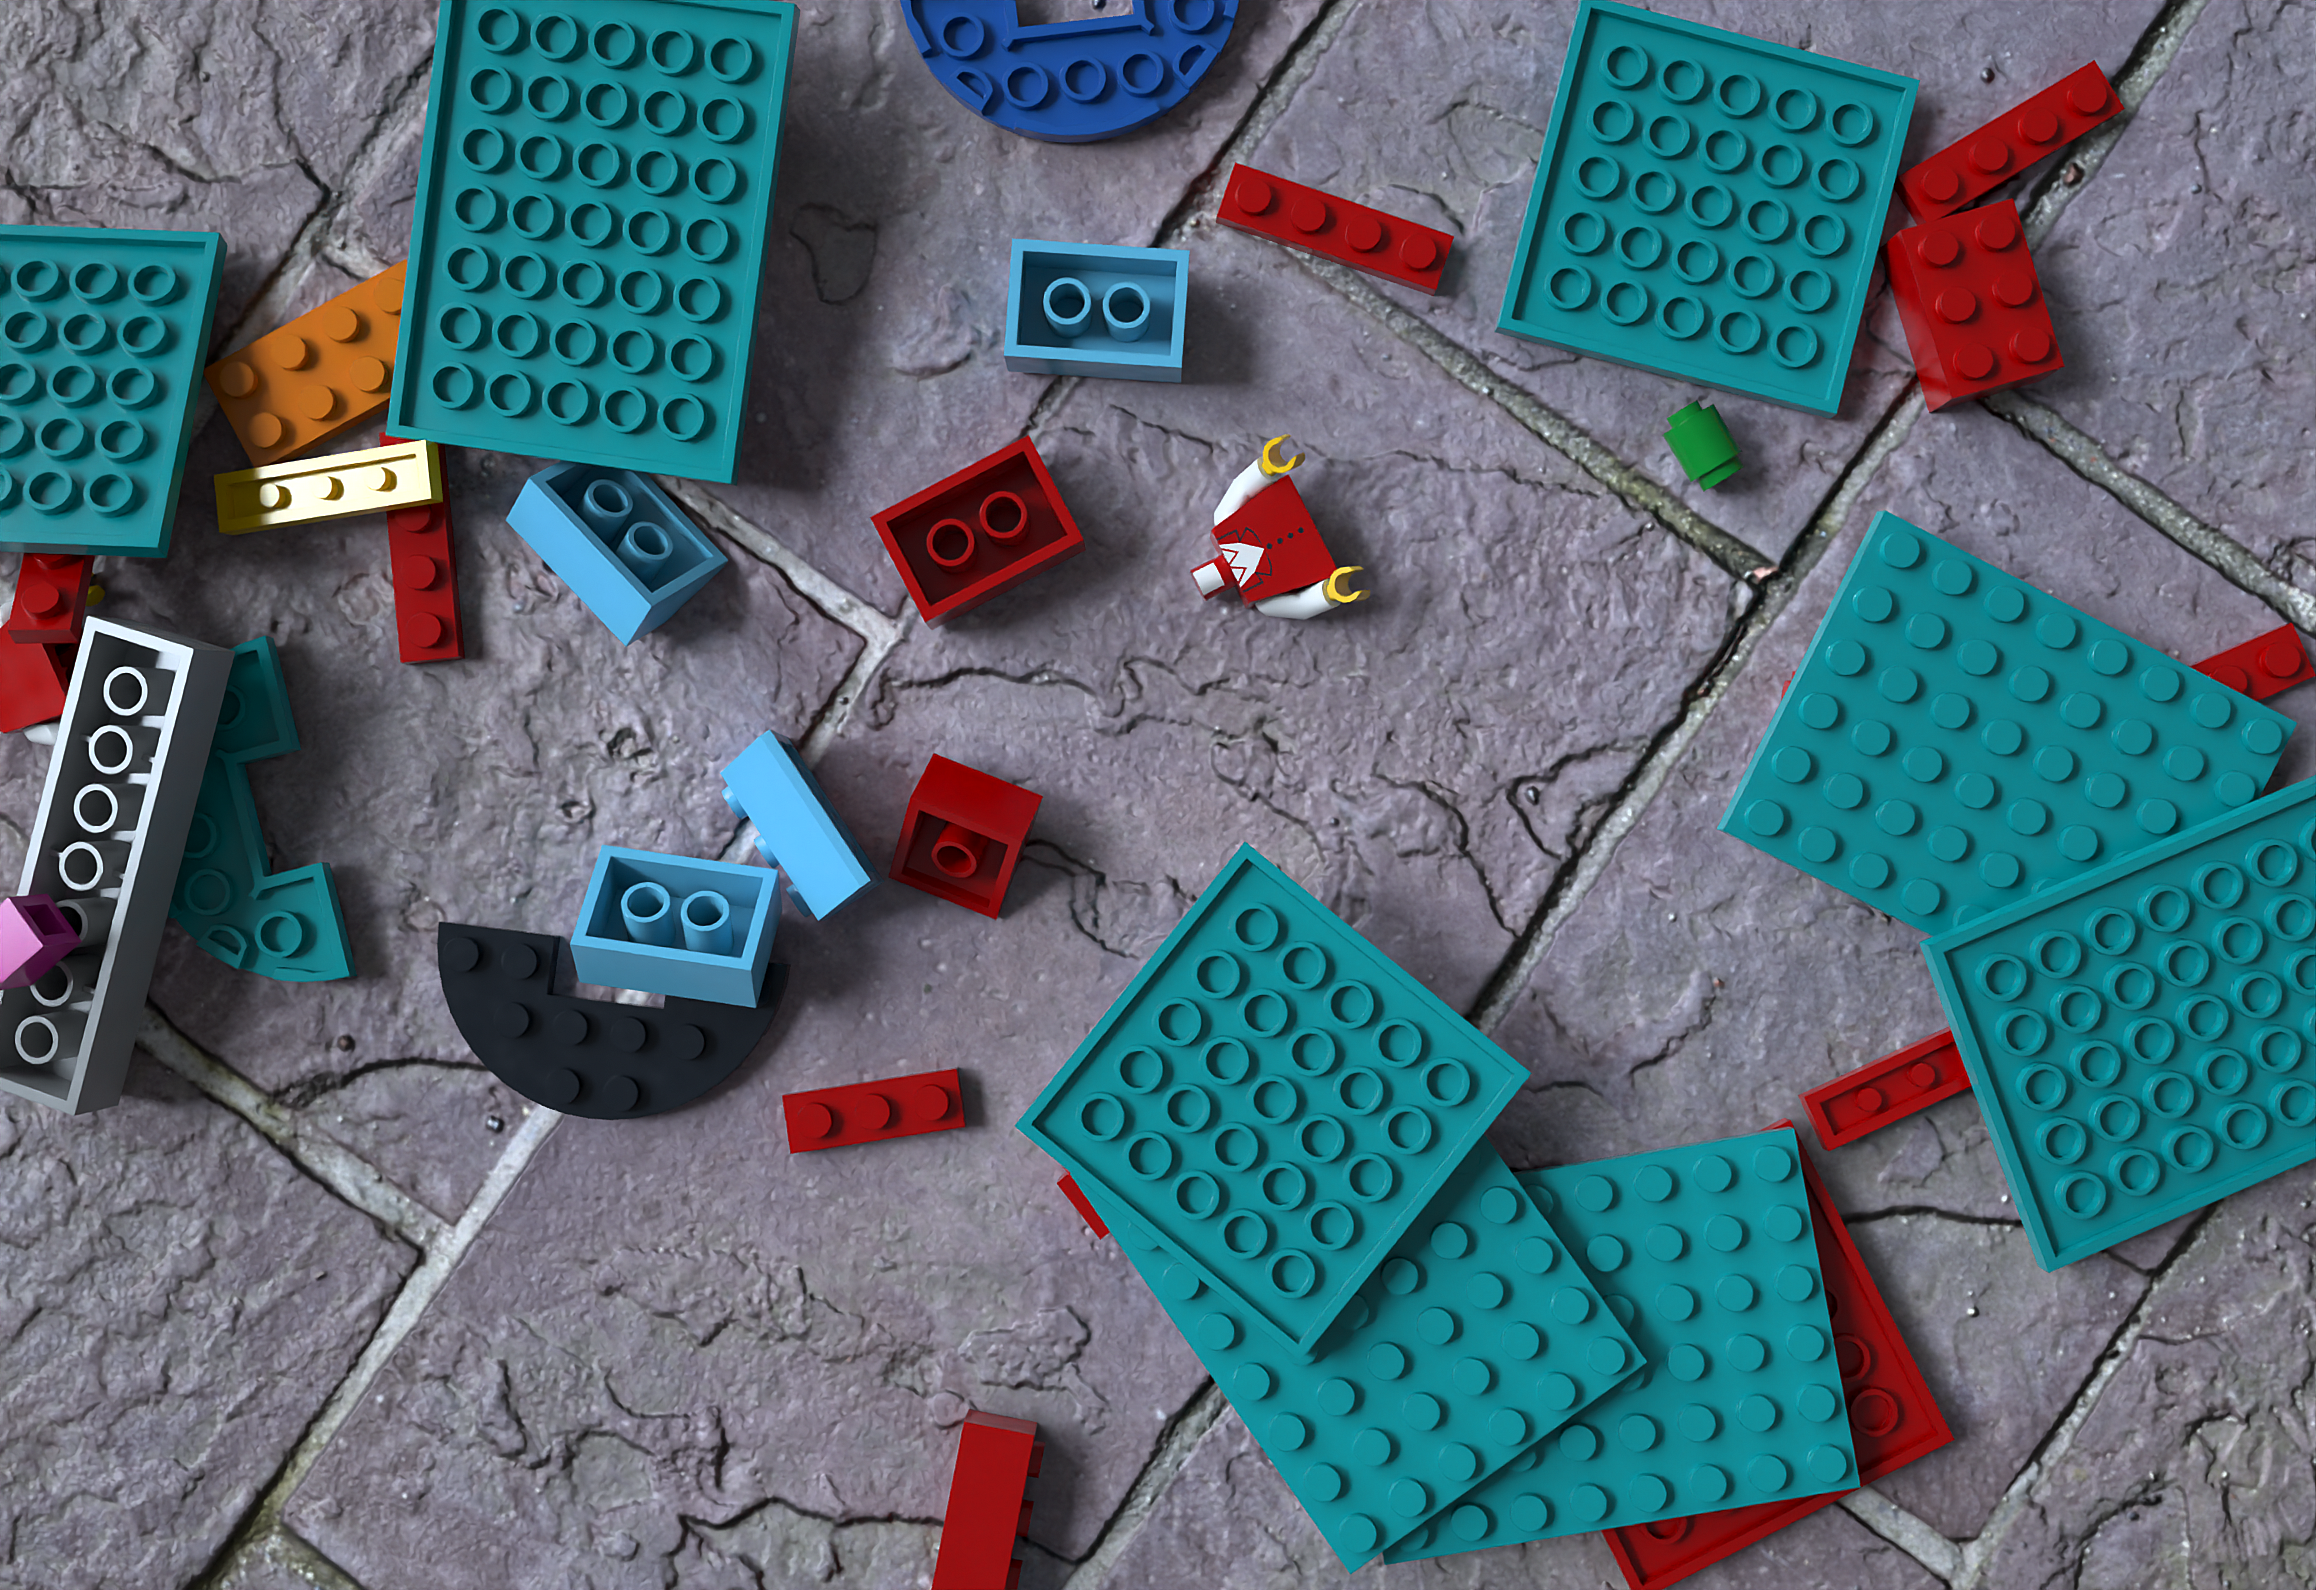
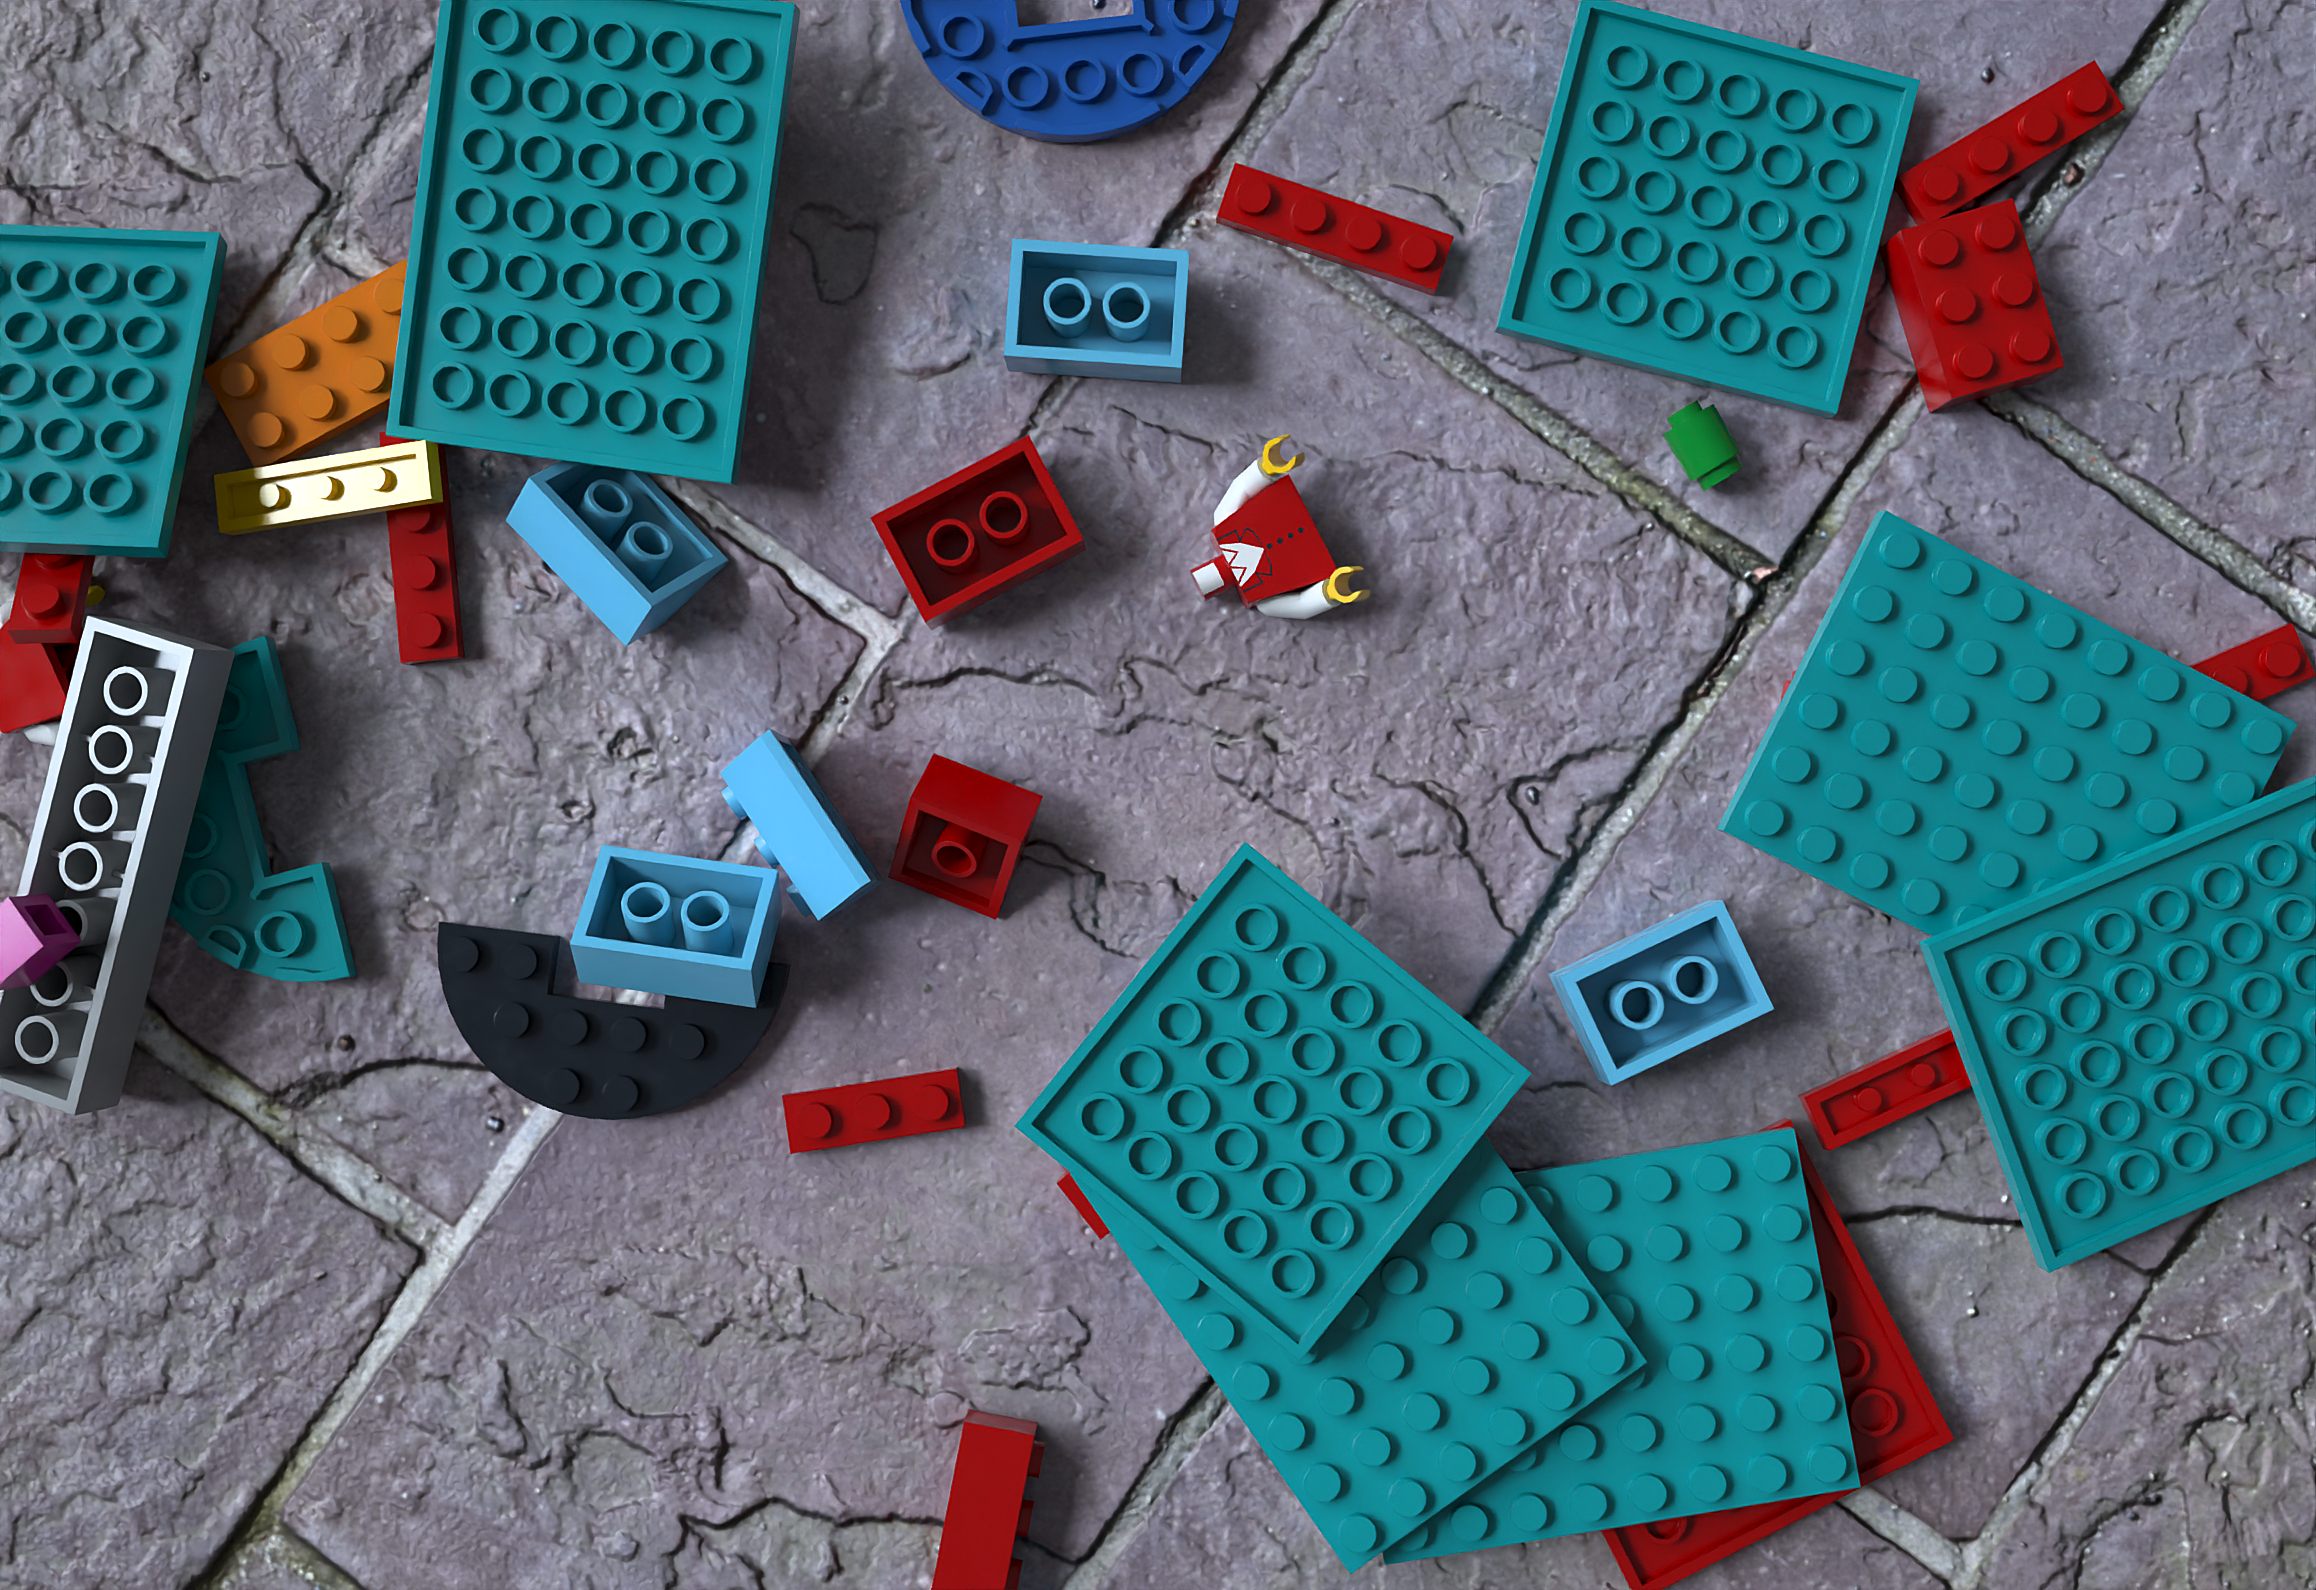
none -> medium azure brick [1548,900,1774,1086]

